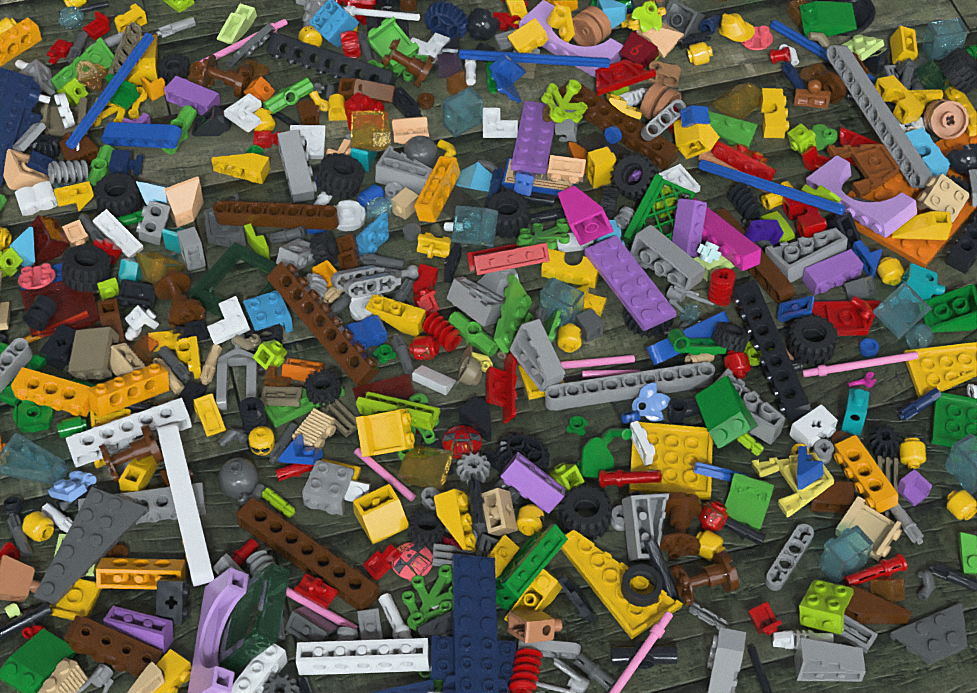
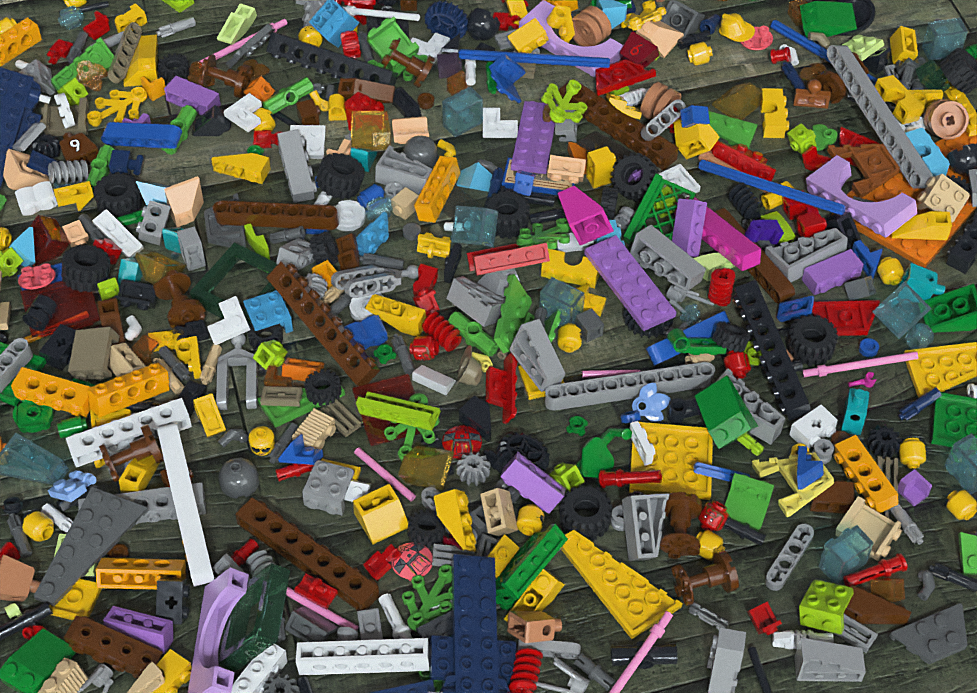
blue axle [65,32,154,149] -> none
green panel [105,73,140,110] -> none
white bracket [125,305,159,331] -> none
dark tan arm [233,334,261,350] -> none
dark grey arm [237,484,266,506] -> none
black piece [239,397,268,437] -> none
lime axle [261,487,295,518] -> none
yellow panel [356,409,415,457] -> none
dark grey axle [392,278,414,303] -> none
black pin [468,480,485,524] -> none
black wing [557,574,598,623] -> none
bright pink bar [560,355,635,369] -> none
blue tile [604,126,622,144] -> none
black tyre [621,564,662,607] -> none
lime plate [631,1,662,33] -> none
black axle [644,538,678,597] -> none
medium nougat piece [647,61,681,87] -> none
light aqua gear [697,241,721,264] -> none
lime slope [801,184,842,203] -> none
red arm [851,296,873,320] -> none

